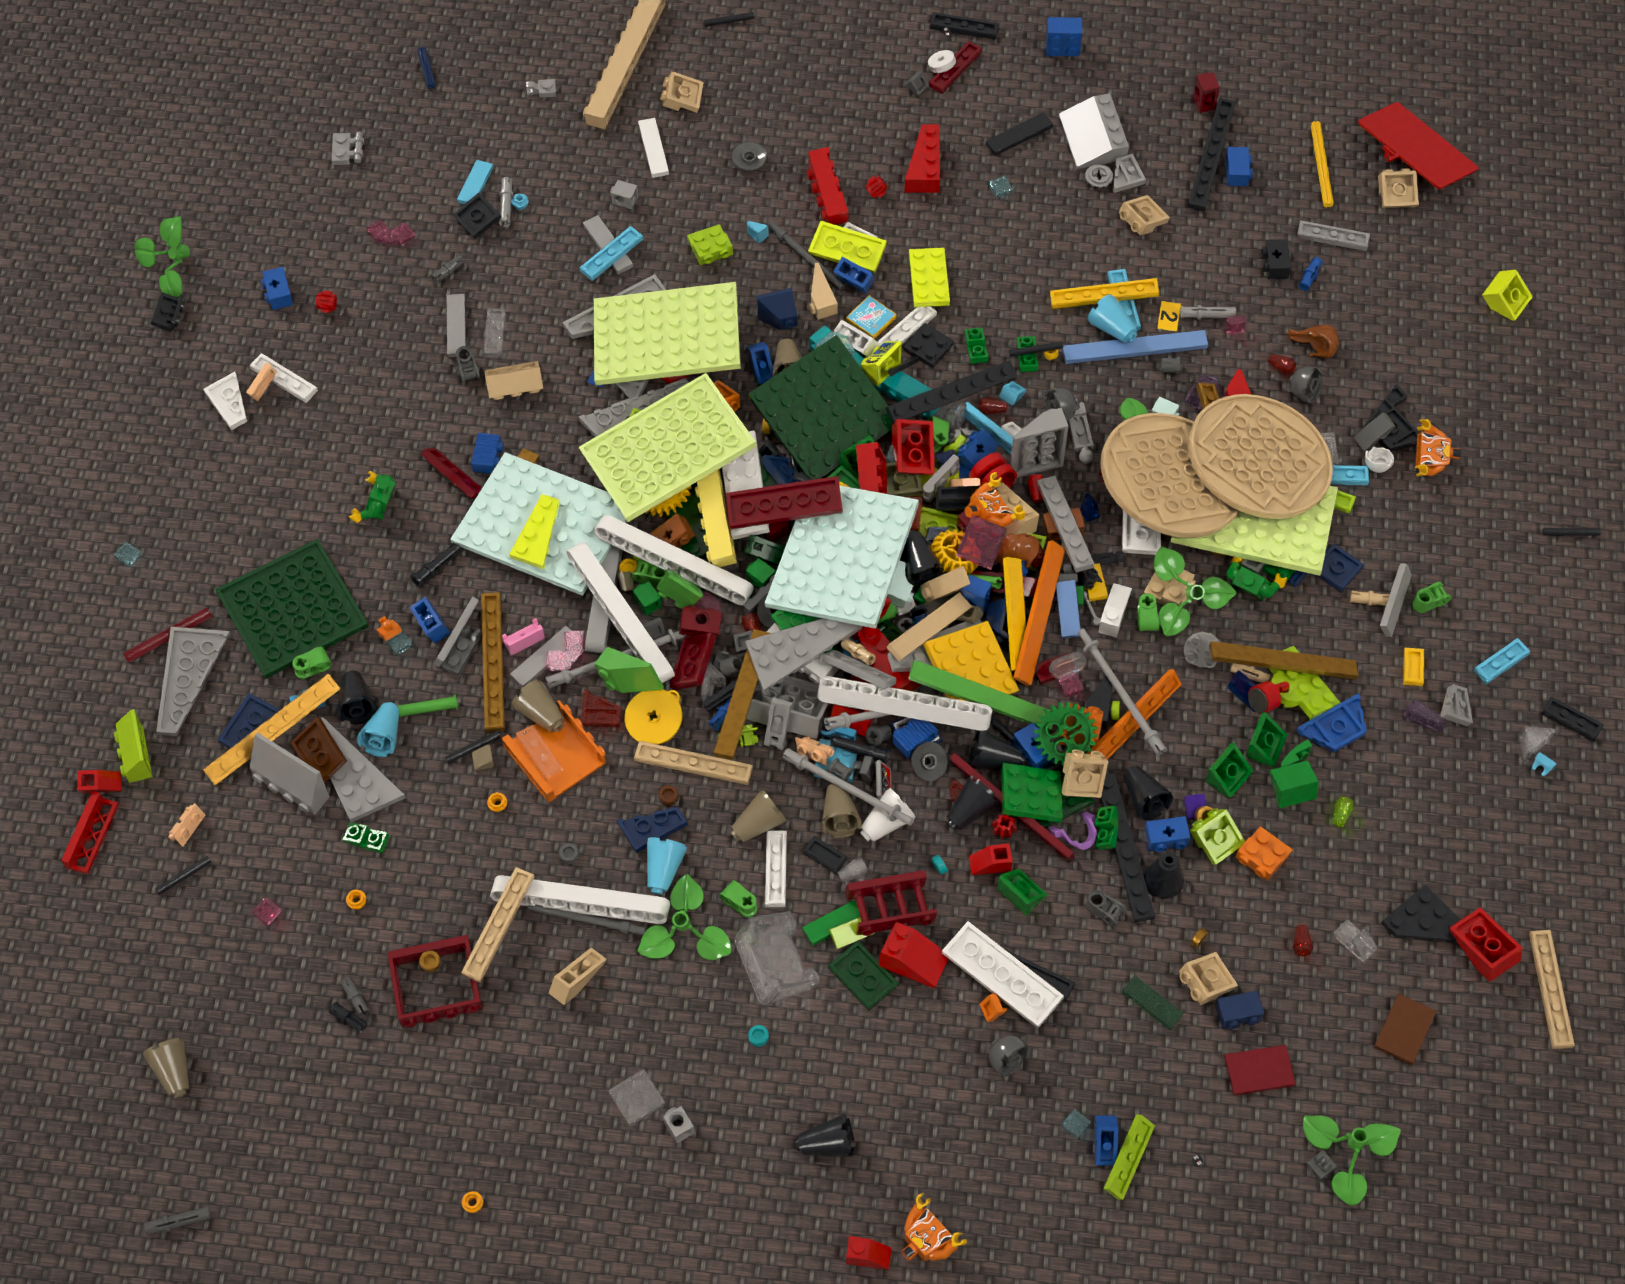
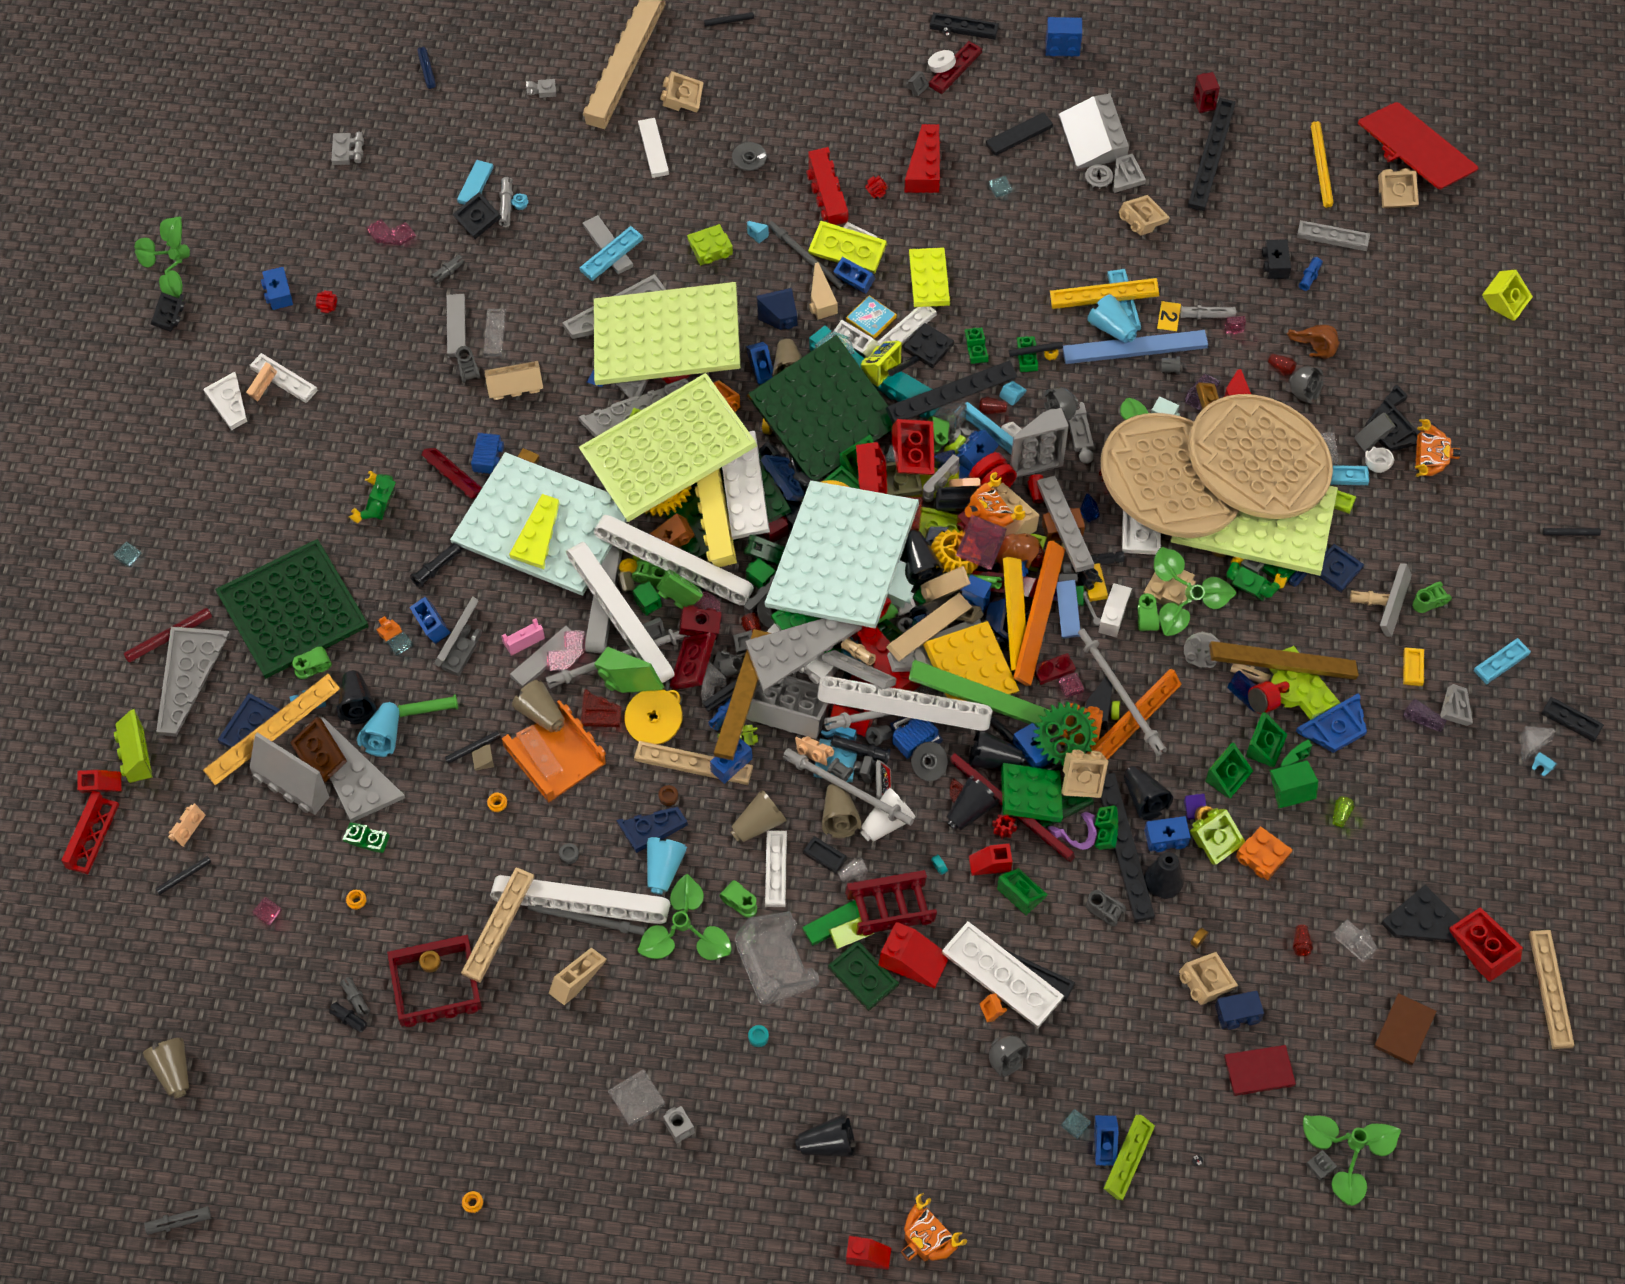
pearl gold tile [481,592,505,732] -> none
light grey brick [610,180,638,209] -> none
dark red plate [726,476,843,529] -> none
light grey plate [764,698,792,750] -> none
clear tile [1049,652,1087,679] -> none
clear green tile [1122,975,1184,1030] -> none
blue brick [1226,147,1253,186] -> none
none -> blue brick [710,738,752,784]

